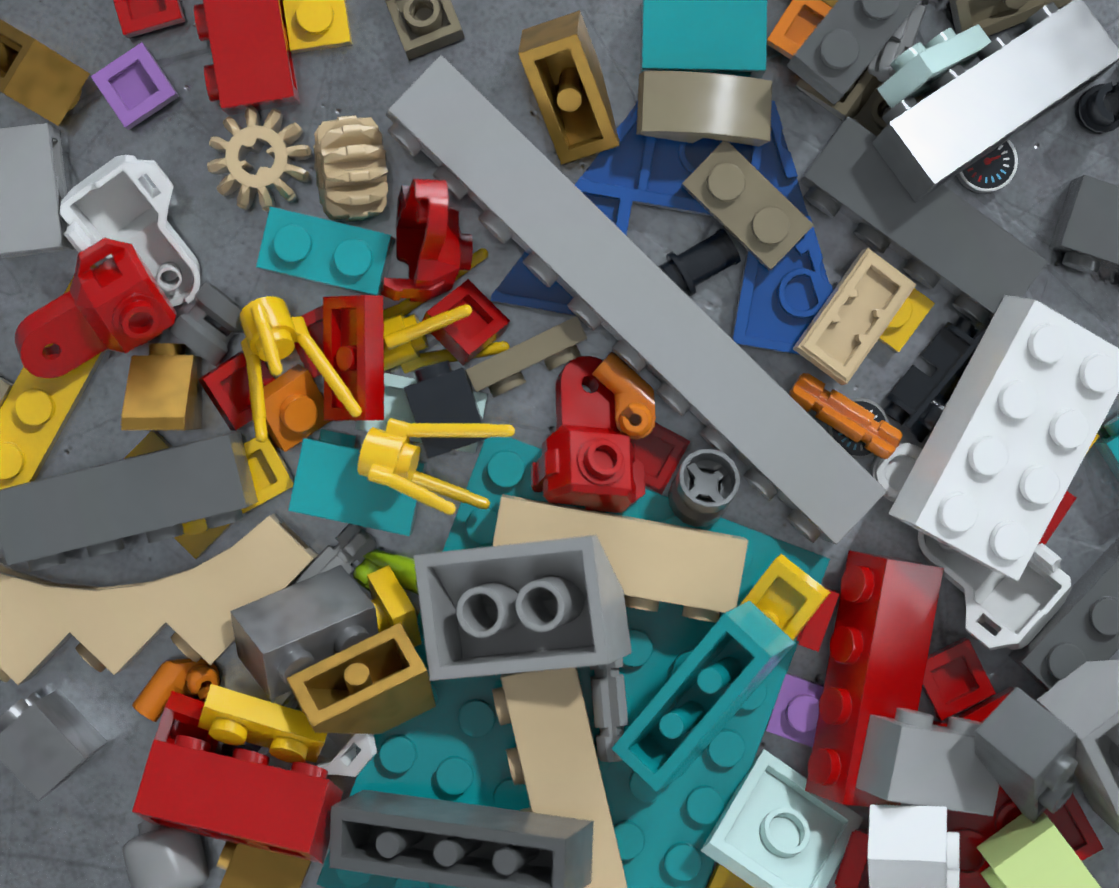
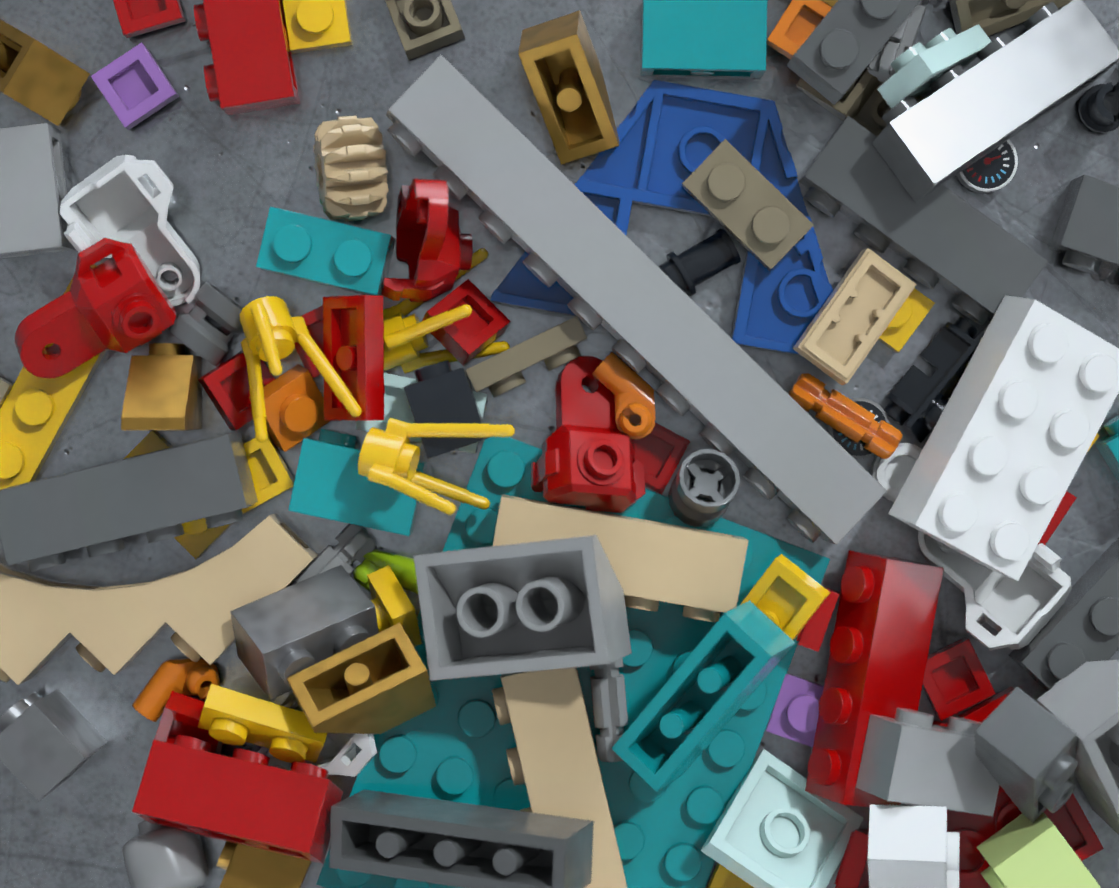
tan gear [207,107,312,212] -> none
dark tan slope [637,71,772,147] -> none

